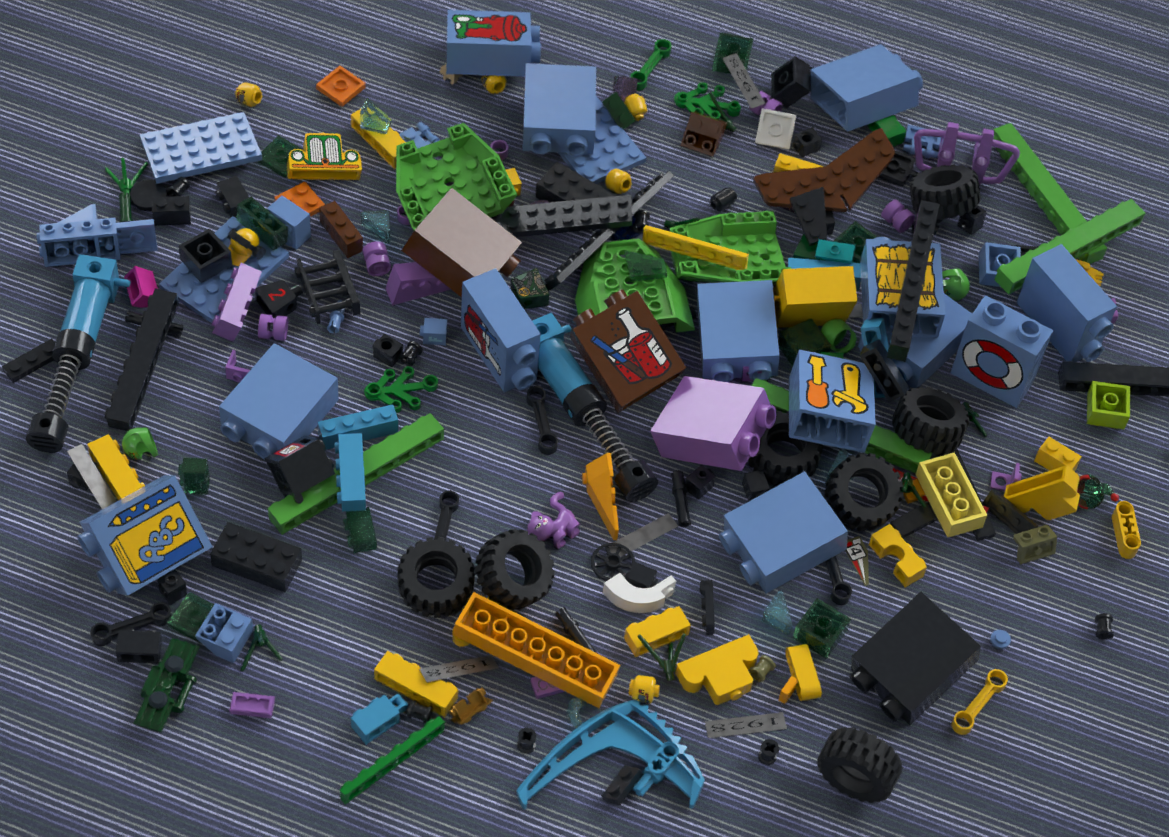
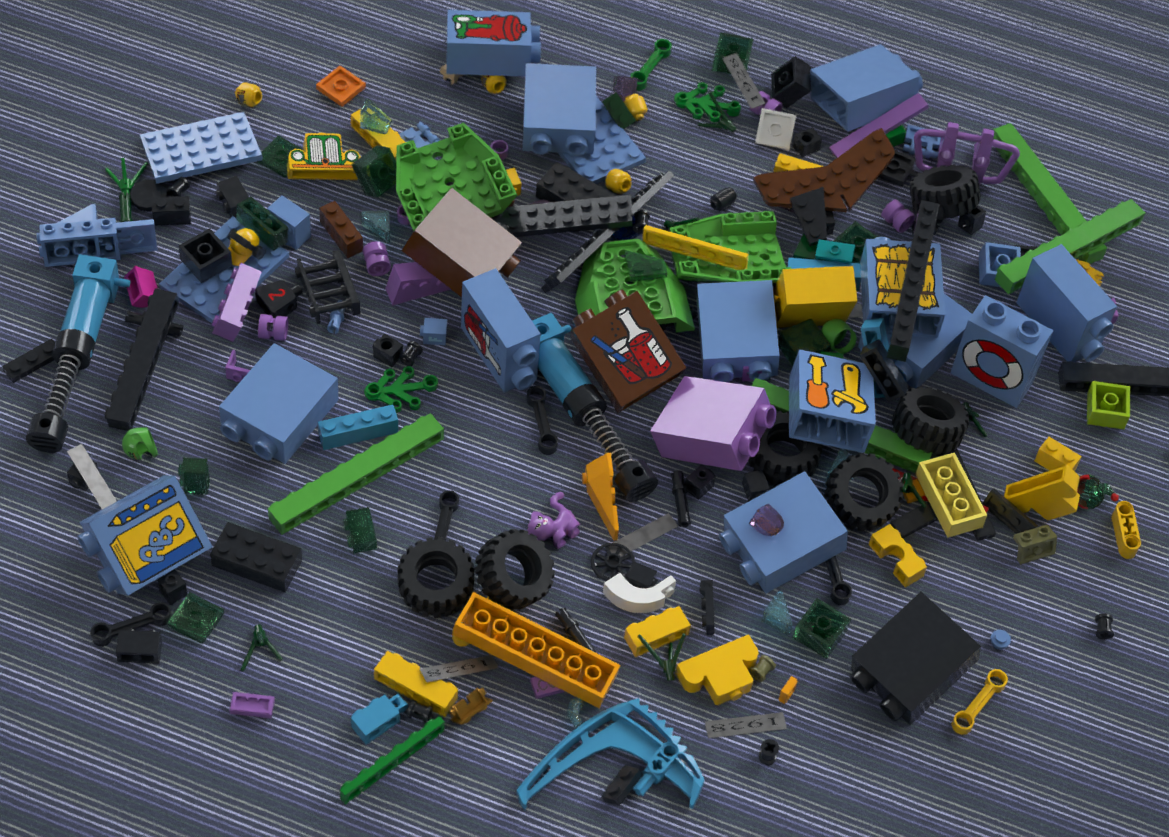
yellow brick [87,434,145,501] -> none
dark green piece [133,638,199,733] -> none
medium blue slope [195,603,253,663] -> none
black container [264,436,335,504] -> none
orange plate [274,181,325,217] -> none
dark azure brick [335,433,366,512] -> none
torso [510,268,549,309] -> none
black bush [517,728,536,754] -> none
yellow head [629,675,660,704] -> none
reddish brown slope [680,112,727,157] -> none
yellow beam [785,644,822,701] -> none
black tyre [817,727,903,803] -> none
sticker [845,536,869,586] -> none
bright green helmet [942,269,970,301] -> none
medium lavender bracket [990,463,1022,491] -> none
none -> clear green brick [351,145,396,198]
none -> clear purple brick [749,504,784,536]
none -> medium lavender tile [830,93,929,158]

